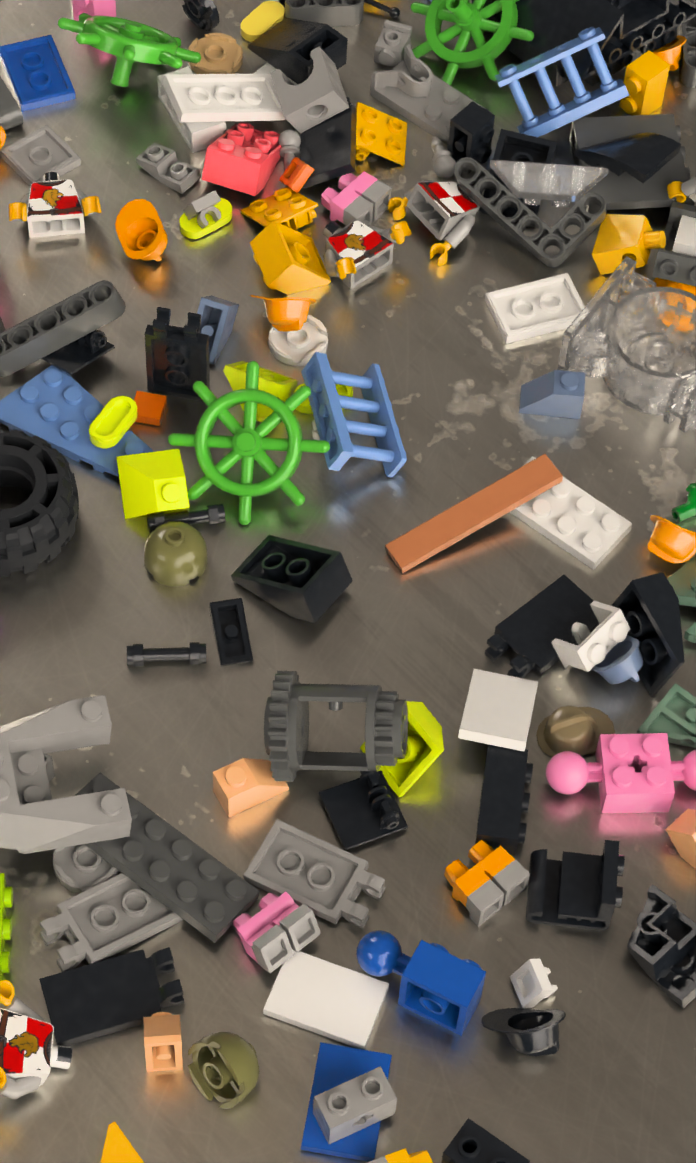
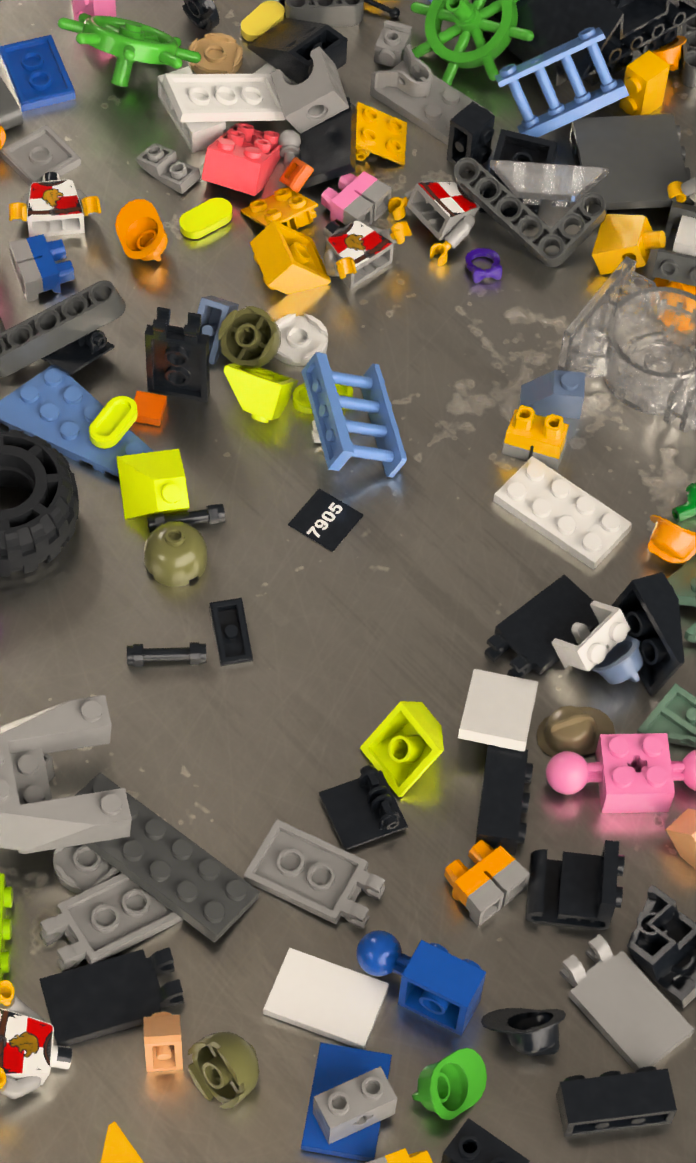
bright green piece [168,361,330,525] -> none
light grey tile [183,190,221,228] -> none
light nougat slope [213,758,289,818] -> none
black slope [231,535,353,623] -> none
hips [233,892,321,974] -> none
light orange piece [250,295,316,332] -> none
dark grey piece [264,671,408,782] -> none
nougat tile [385,454,563,574] -> none
light grey bar [432,136,456,178] -> none
white tile [485,273,590,344] -> none
white tile [510,958,558,1008] -> none
black slope [575,132,681,184] -> none
none -> hips [9,234,75,303]
none -> olive cylinder [218,306,281,369]
none -> black sticker [288,489,364,552]
none -> bright green piece [412,1048,487,1120]
none -> dark purple piece [465,248,502,283]
none -> yellow hips [502,405,569,470]
none -> black brick [556,1066,677,1137]
none -> light grey tile [559,934,695,1071]

